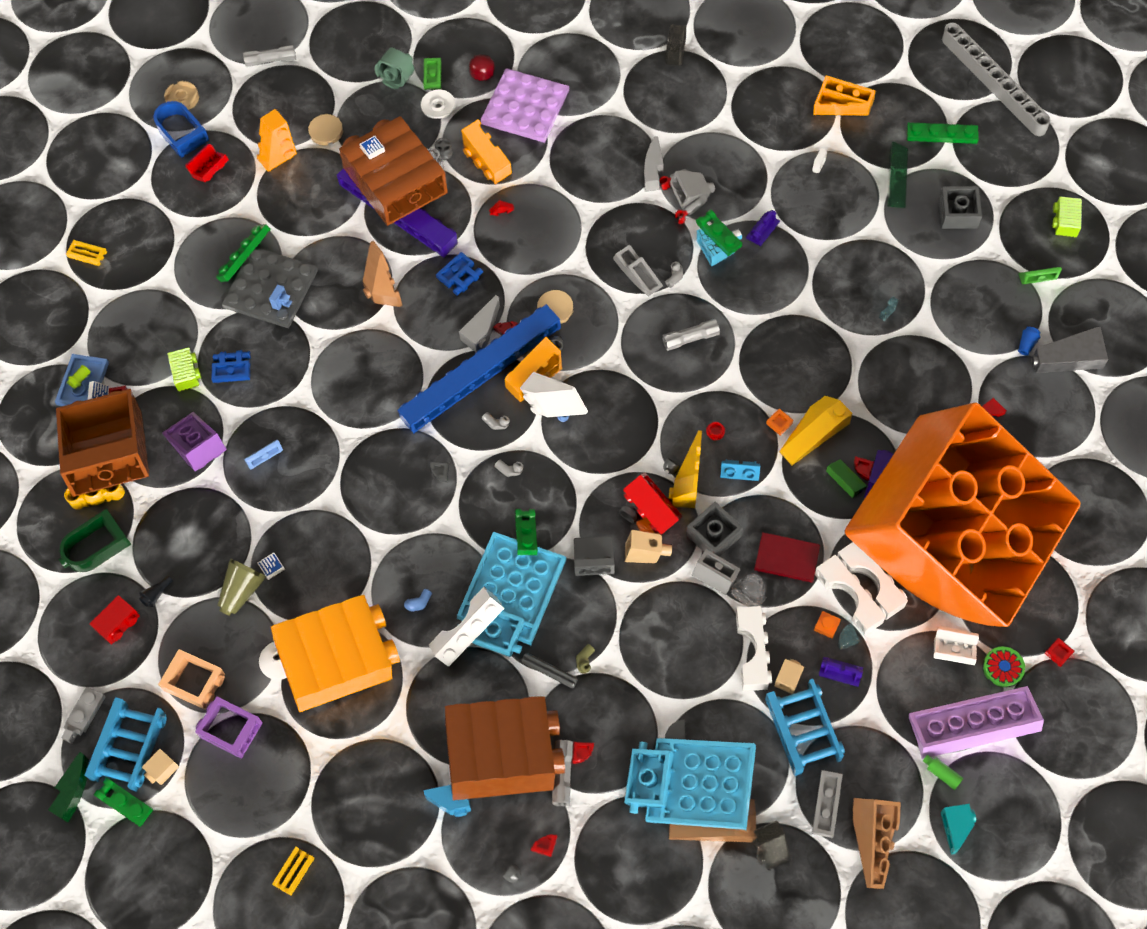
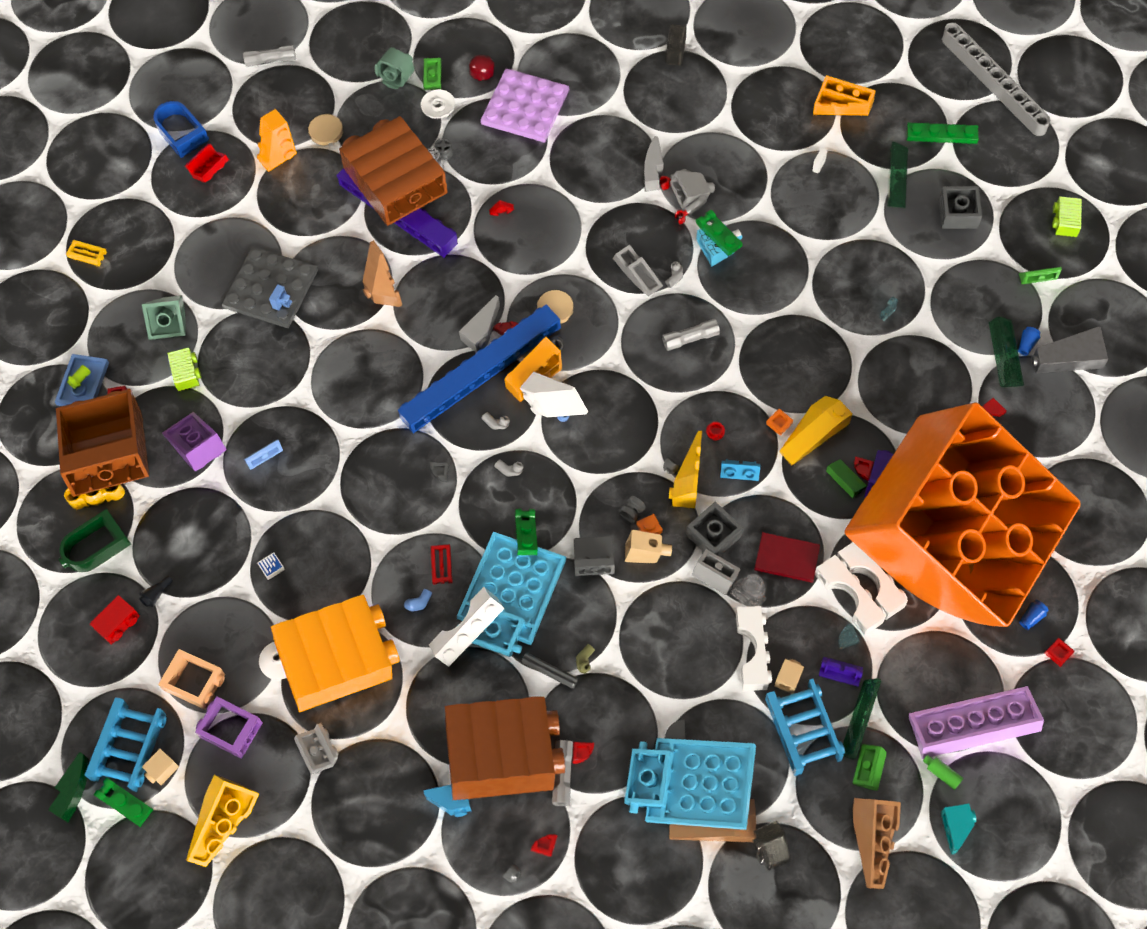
light grey hinge [61,687,106,744] -> none
white tile [88,381,109,400] -> none
tan tile [164,81,199,110] -> none
blue plate [212,350,251,383] -> none
green plate [216,224,271,282] -> none
olive cone [217,559,266,616] -> none
yellow tile [272,847,315,896] -> none
white tile [360,136,385,160] -> none
blue plate [436,252,483,296] -> none
light orange wedge [461,119,512,184] -> none
slope [623,472,683,535] -> none
dark purple hinge [746,210,780,247] -> none
light grey plate [812,770,843,838] -> none
orange plate [814,611,841,639] -> none
white bracket [934,627,979,665] -> none
tile [983,646,1025,688] -> none
none -> sand green slope [142,295,186,340]
none -> yellow wedge [186,775,259,867]
none -> light grey bracket [294,723,338,774]
none -> red tile [431,544,453,585]
none -> clear green slope [843,678,881,760]
none -> bright green slope [853,744,887,791]
none -> clear green slope [989,316,1024,387]
none -> blue cone [1019,600,1049,630]

